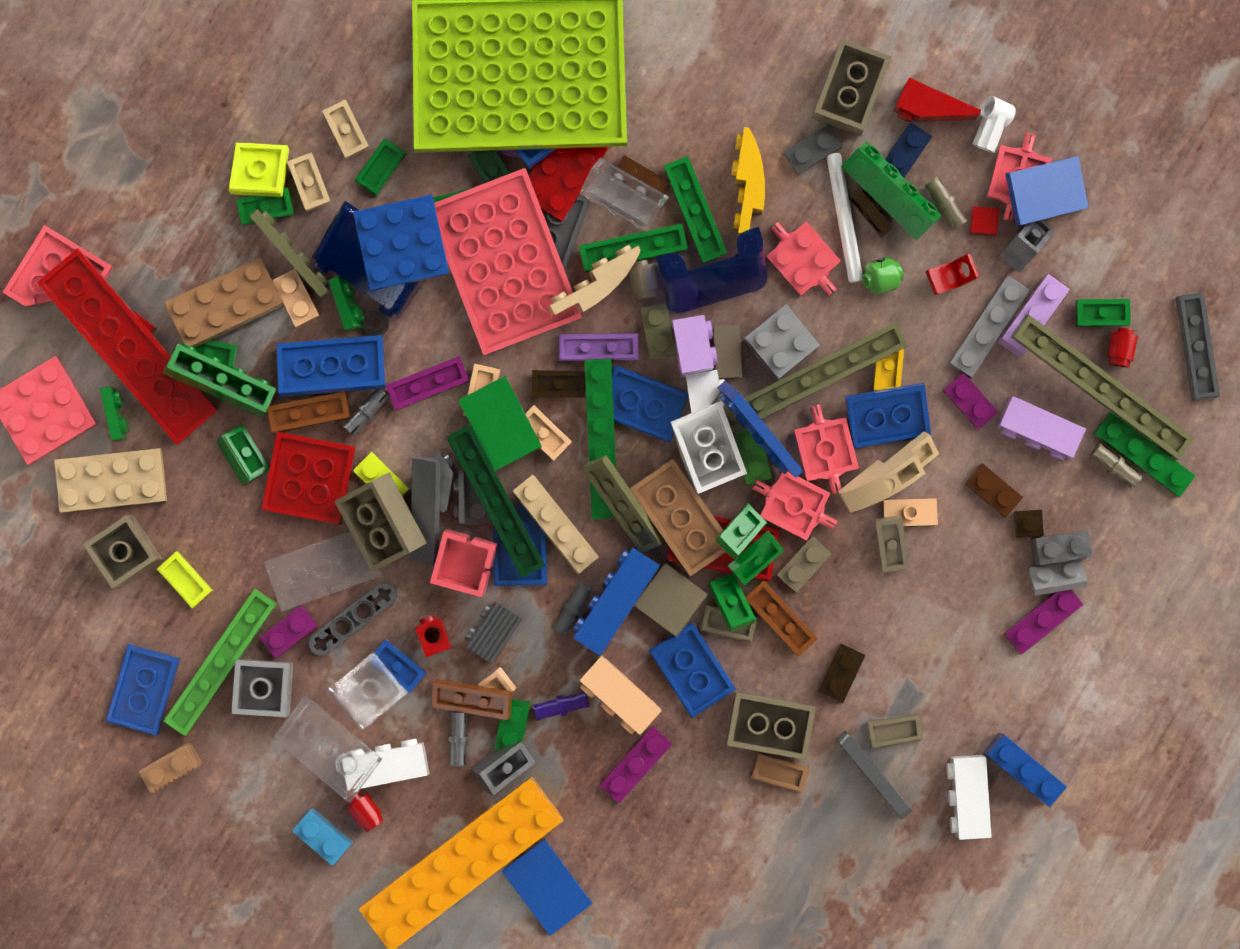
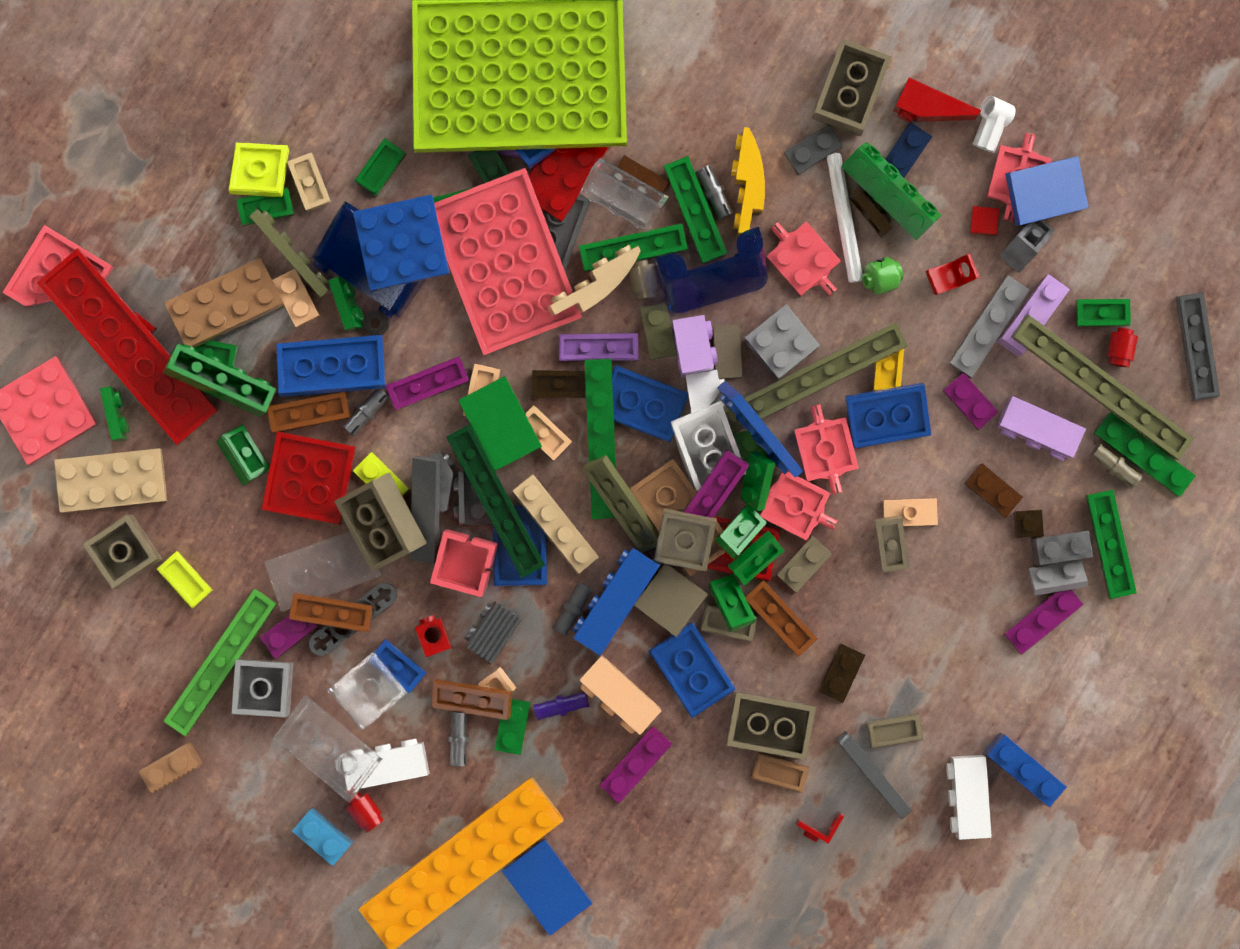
blue tile [105,644,181,736] -> none
tan plate [322,99,370,160] -> none
flat silver slope [469,741,536,795] -> none
tan slope [838,432,939,513] -> none
dark tan pin [925,176,968,229] -> none
none -> dark orange plate [289,593,374,632]
none -> dark tan tile [654,508,717,572]
none -> magenta plate [683,449,749,518]
none -> flat silver pin [695,164,734,219]
none -> green plate [740,451,775,511]
none -> red bracket [795,812,844,844]
none -> green plate [1085,490,1137,599]

